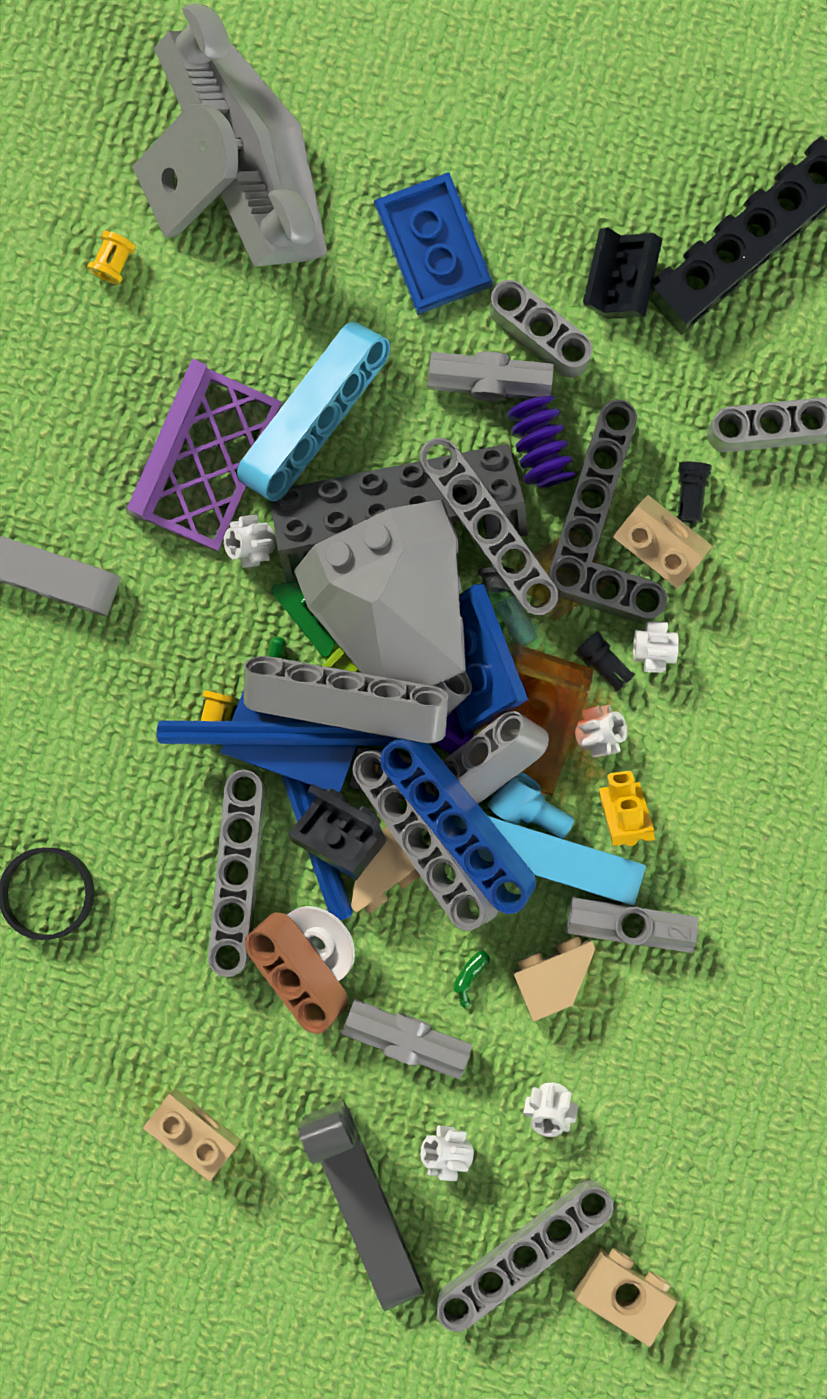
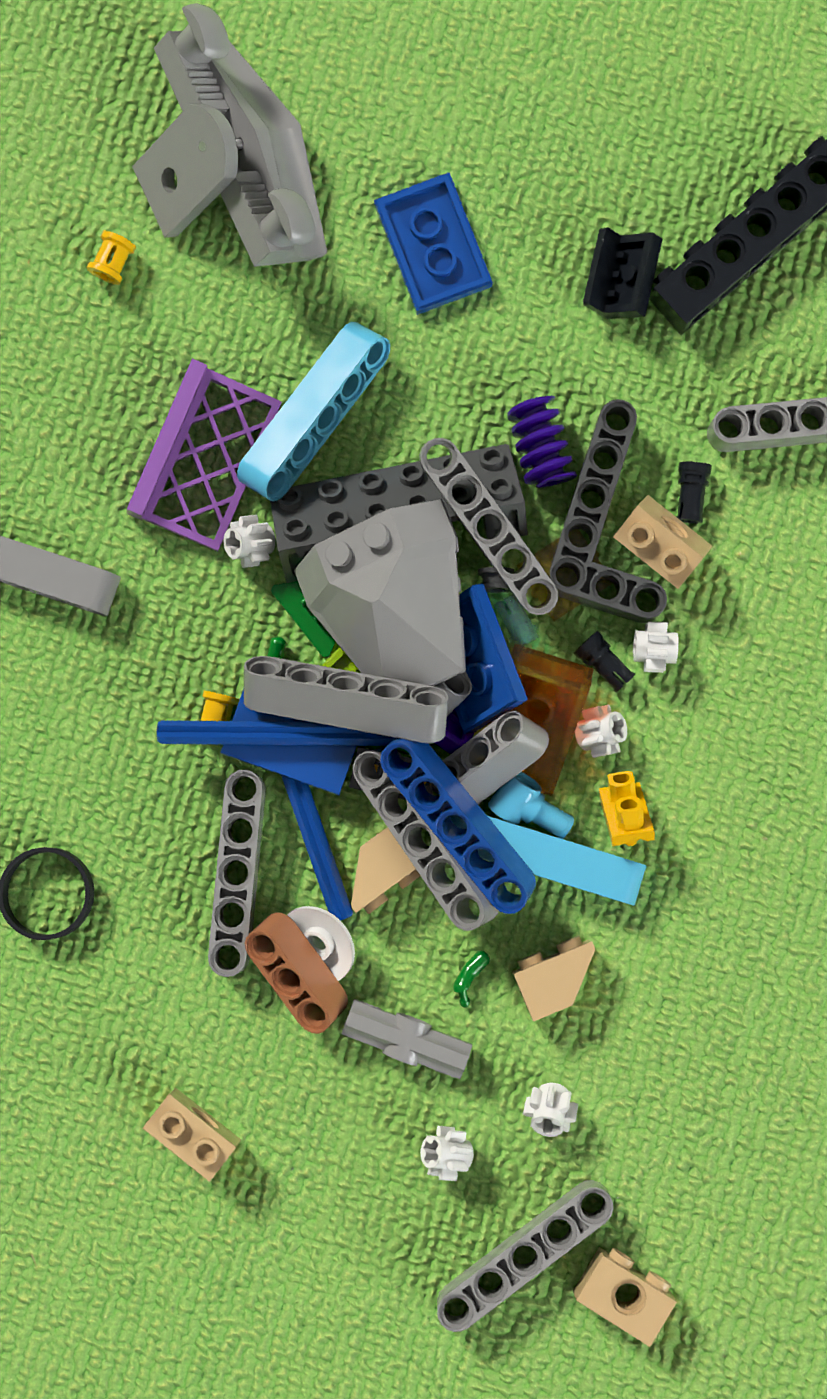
black bracket [288,784,387,880] -> none
dark grey beam [298,1099,425,1311] -> none
light grey piece [428,351,554,402] -> none
light grey beam [490,280,592,378] -> none
light grey piece [567,897,698,953] -> none

